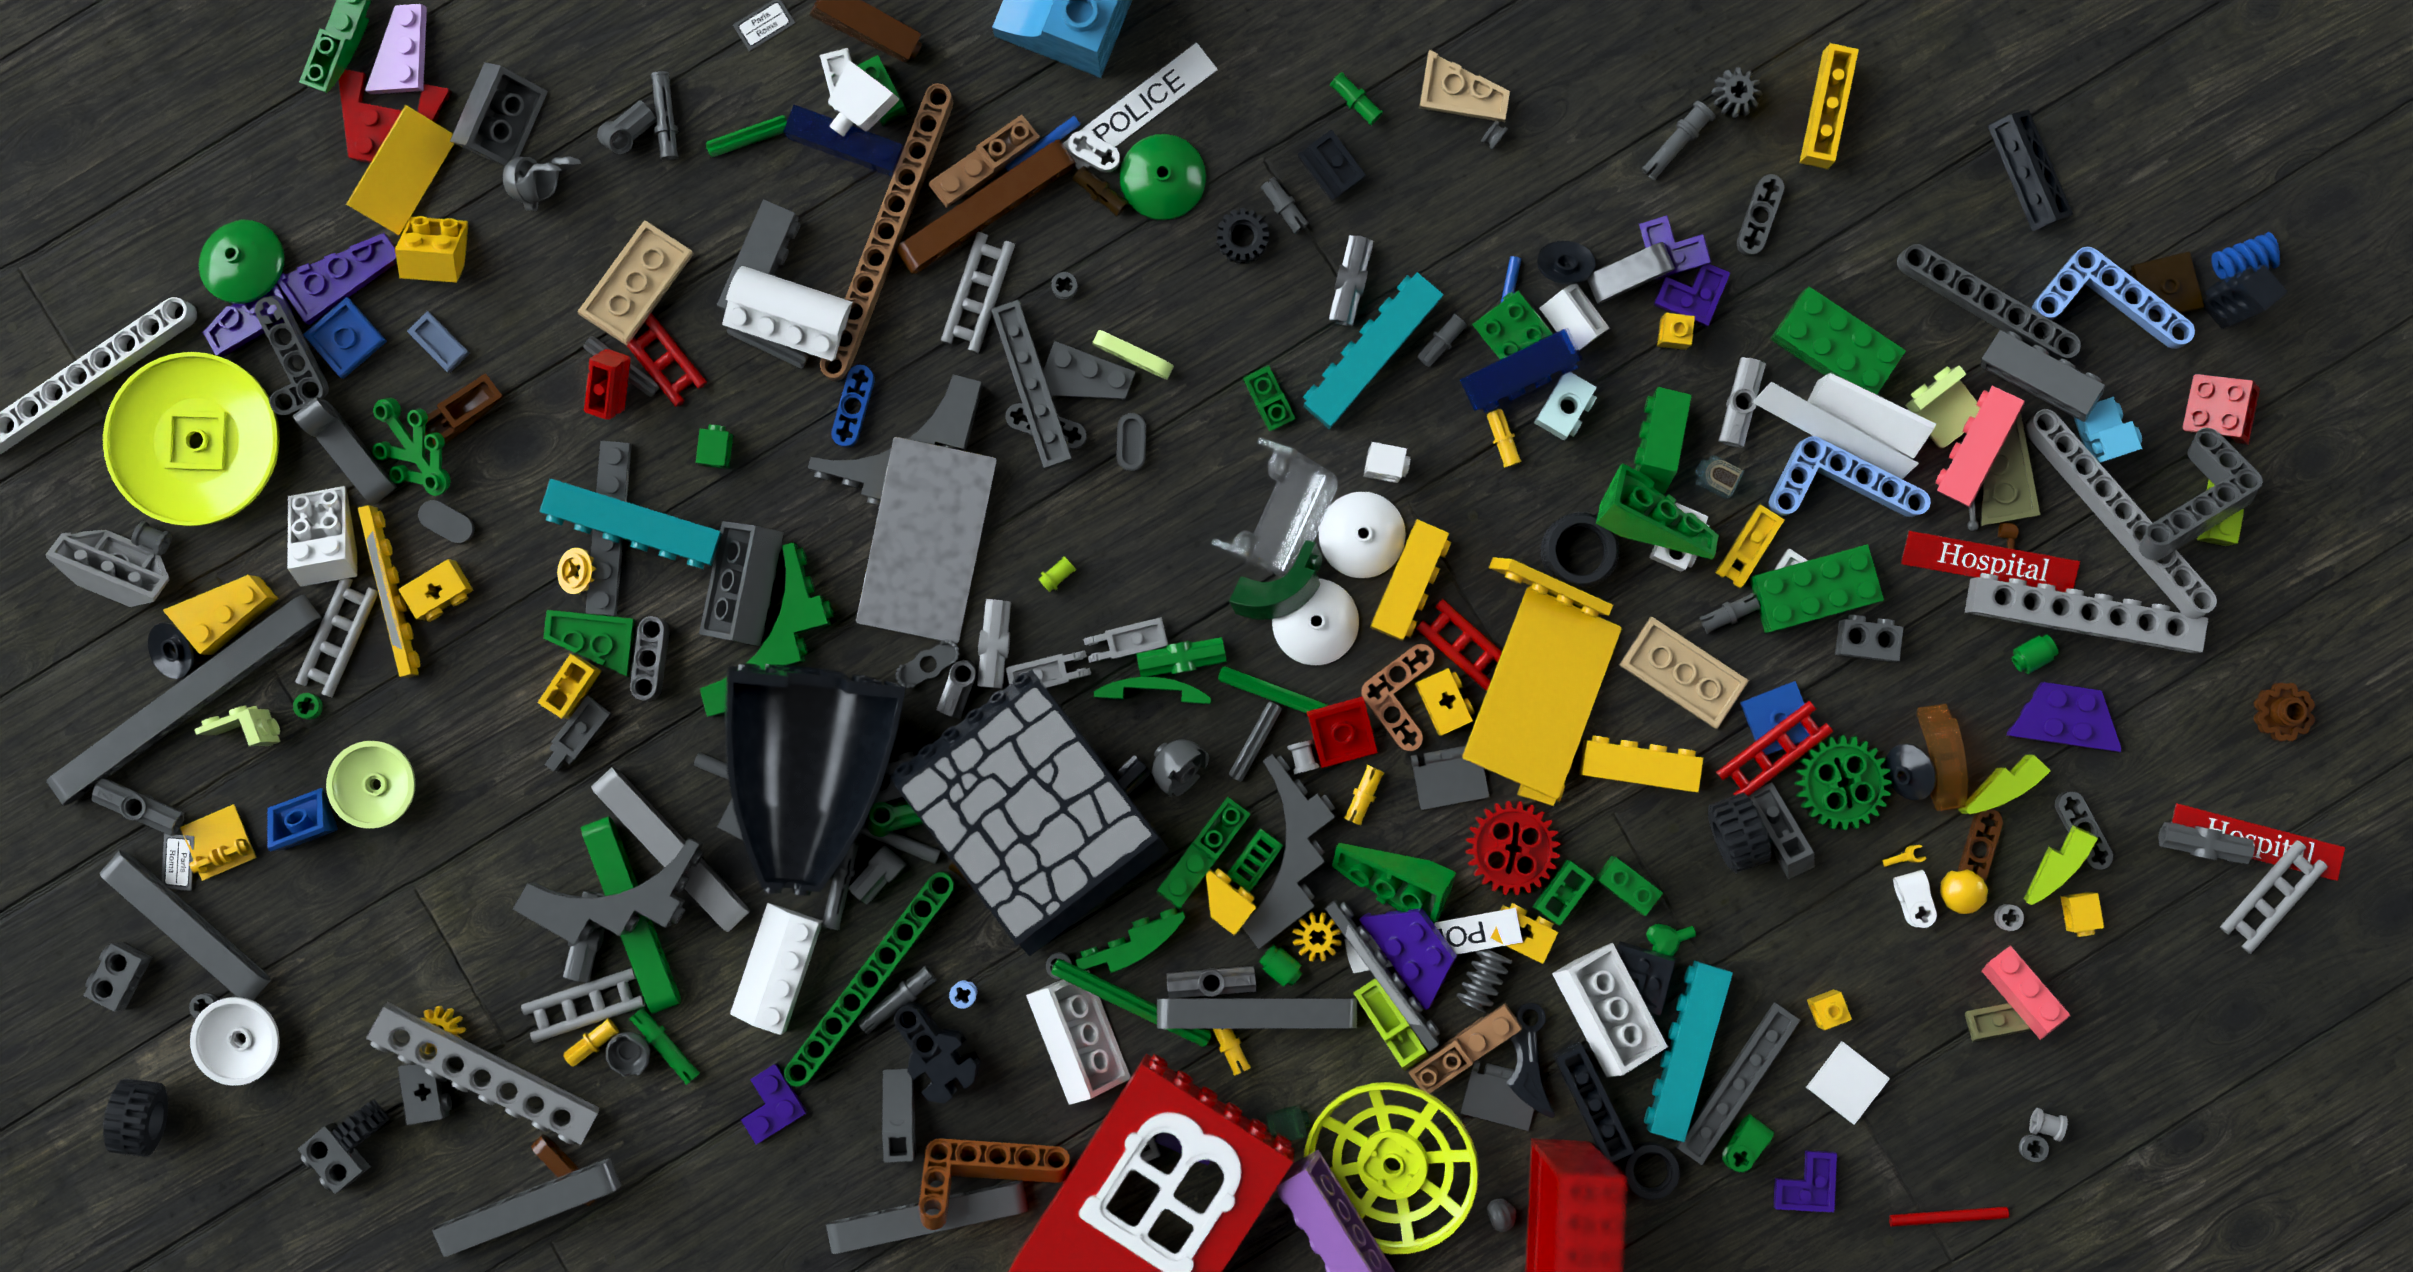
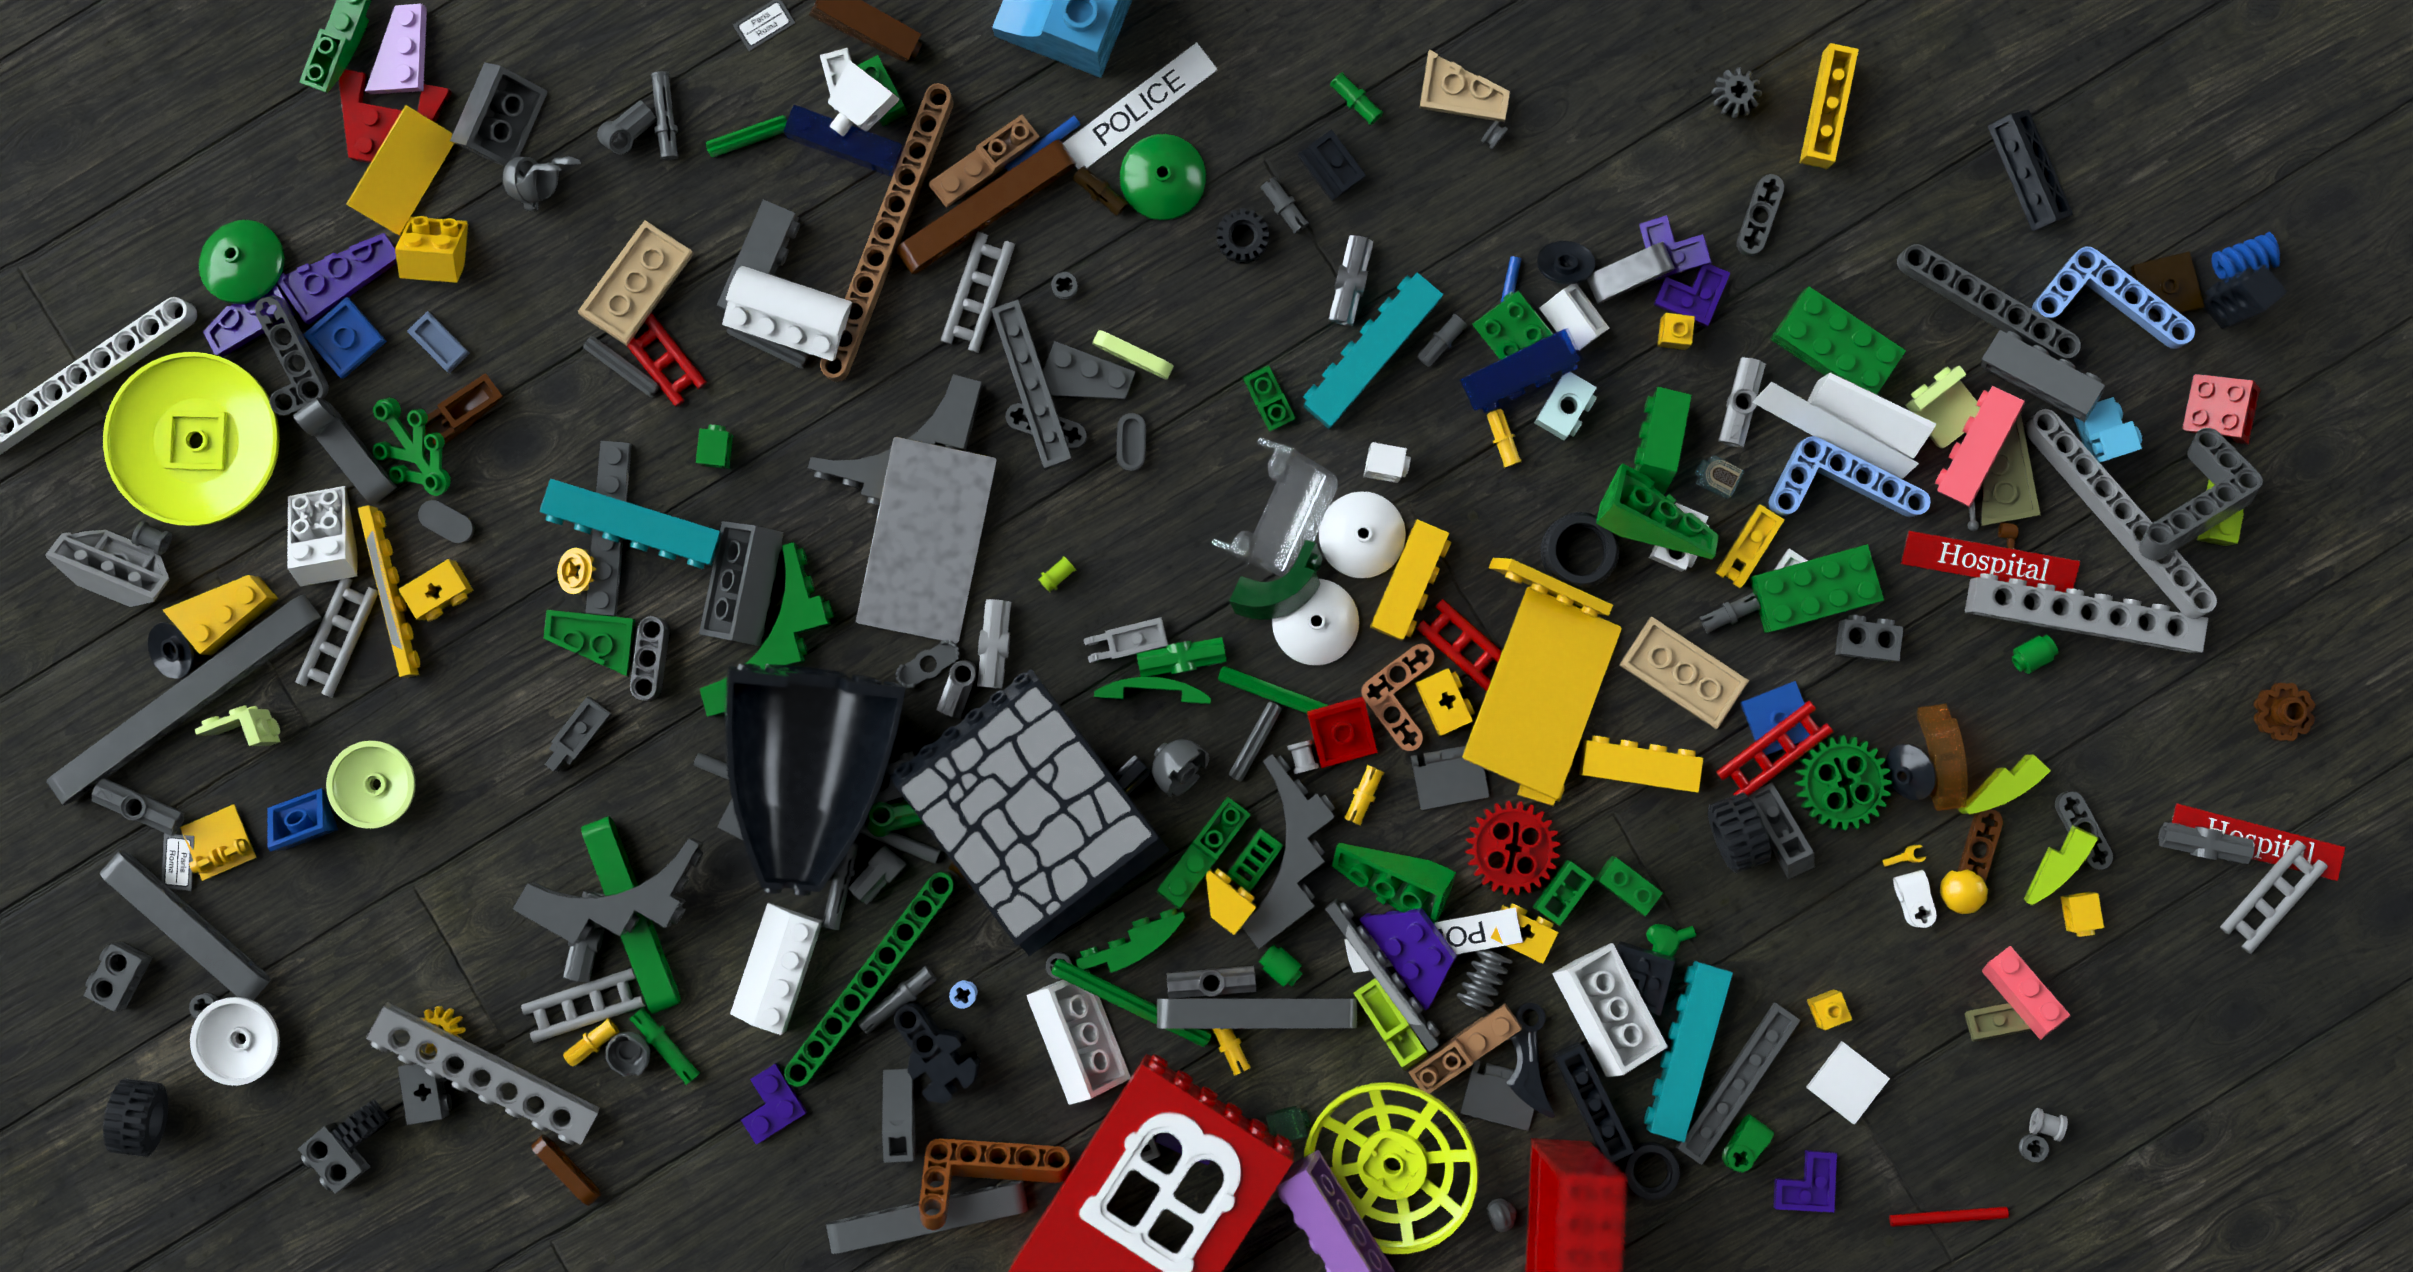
green bush [293,693,323,720] -> none
dark grey beam [432,1158,622,1257] -> none
yellow brick [537,654,602,719] -> none
red brick [584,349,631,420] -> none
light grey beam [591,766,750,932] -> none
blue beam [831,365,875,448] -> none
light grey hinge [1006,651,1091,688] -> none
white beam [1068,131,1120,173] -> none
yellow gear [1293,912,1342,961] -> none
dark grey pin [1641,101,1716,181] -> none
light grey bush [1994,904,2024,931] -> none
dark purple wing [2007,682,2121,752] -> none

